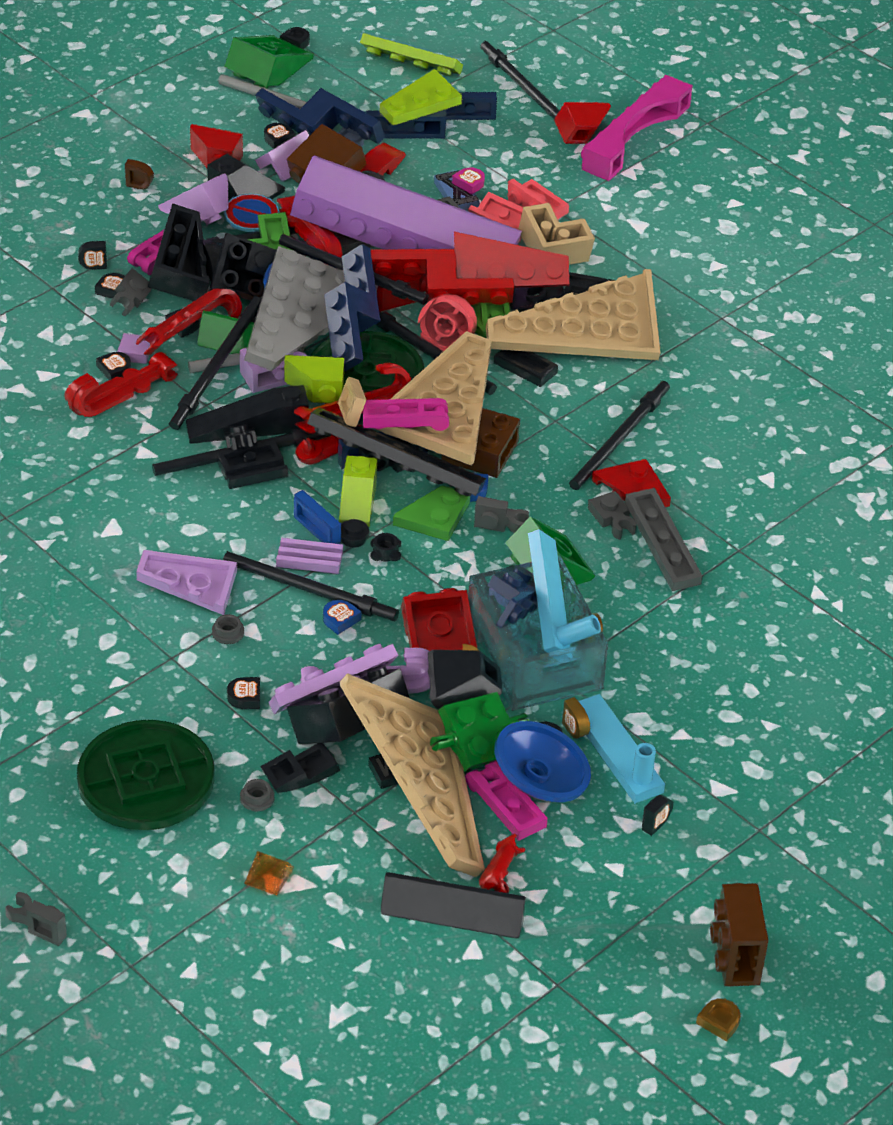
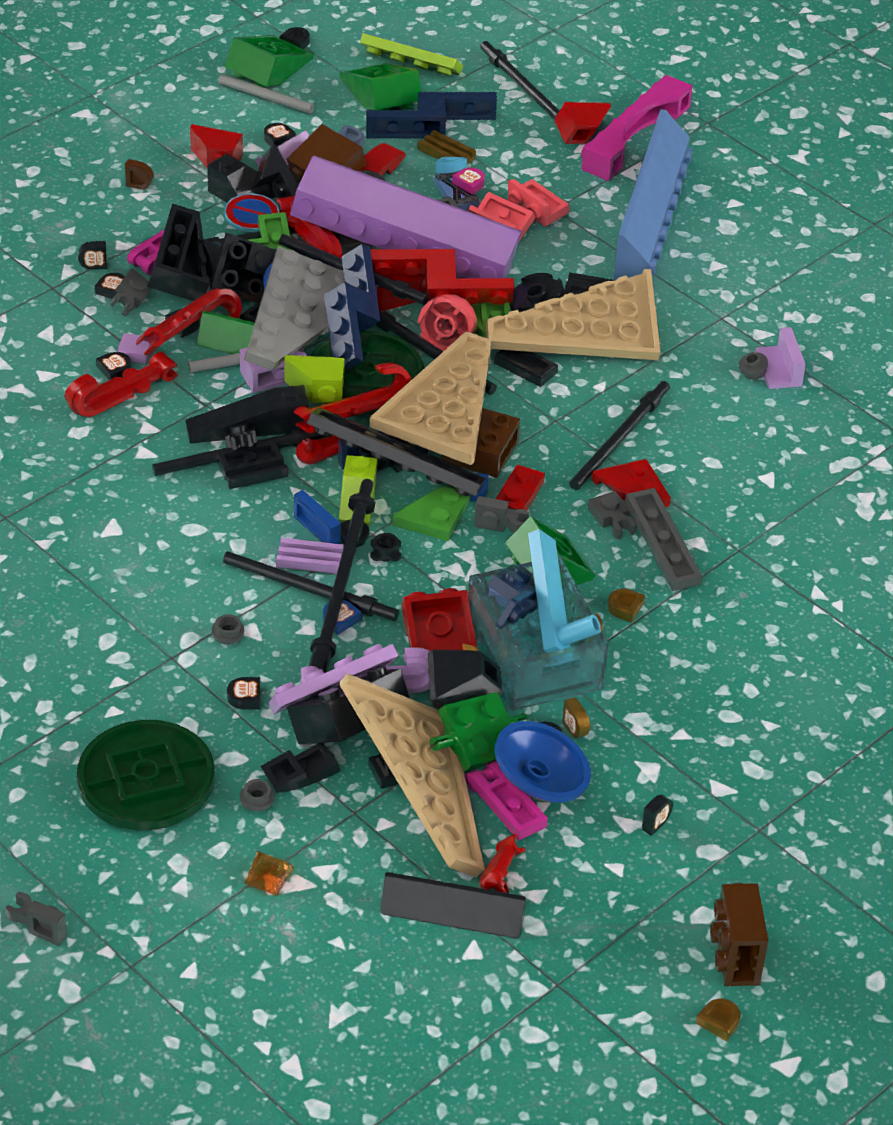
lavender wing [136,550,237,615] -> none
lavender slope [158,173,228,225] -> none
black bar [169,296,262,430] -> none
dark blue bracket [255,88,385,144] -> none
tan tile [338,377,366,427] -> none
dark pink plate [363,398,449,431] -> none
lime wing [380,69,462,126] -> none
red wing [454,231,570,288] -> none
tan brick [518,203,595,265] -> none
medium azure piece [579,694,665,804] -> none
none -> black slope [253,144,298,198]
none -> black bar [309,479,376,673]
none -> green slope [339,63,421,110]
none -> pearl gold tile [417,130,476,164]
none -> medium azure tile [435,157,468,174]
none -> red plate [495,464,545,511]
none -> pearl gold tile [608,589,645,623]
none -> medium blue slope [614,109,693,280]
none -> dark grey plate [739,352,768,379]
none -> lavender panel [755,327,806,389]

